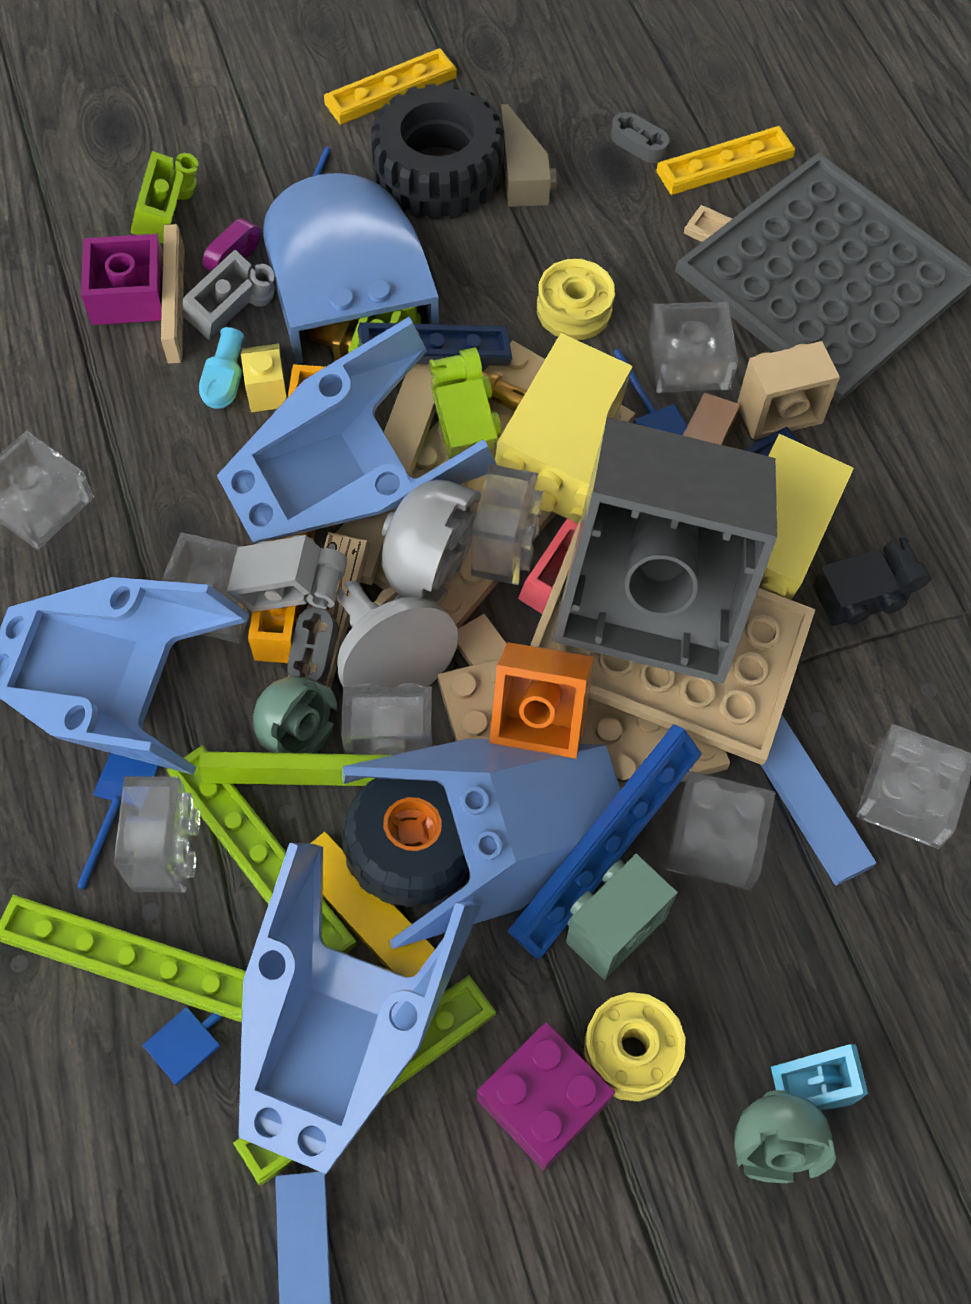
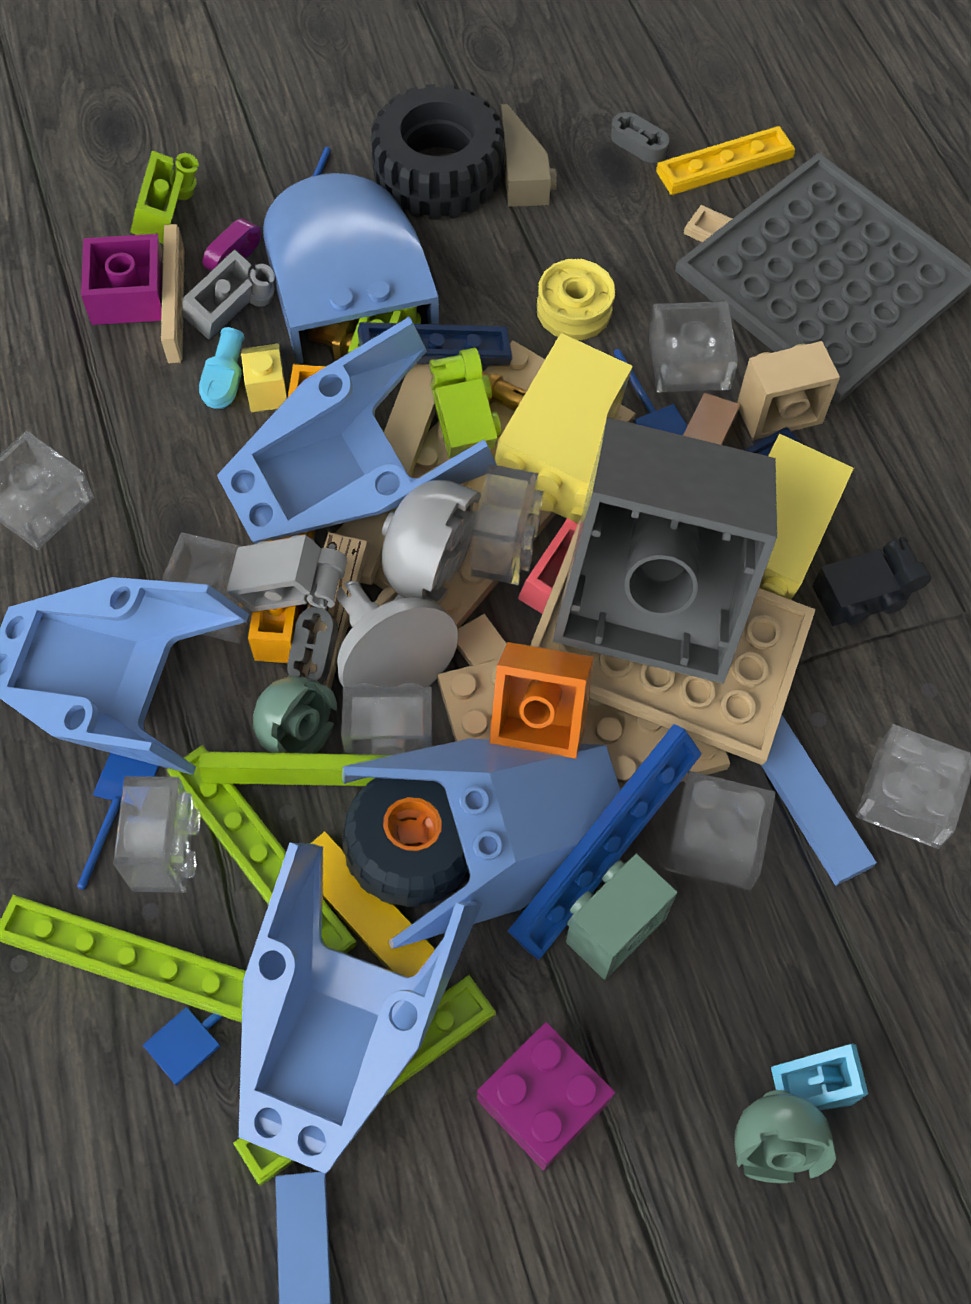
yellow tile [324,48,456,125] -> none
light yellow wheel [583,992,685,1102] -> none

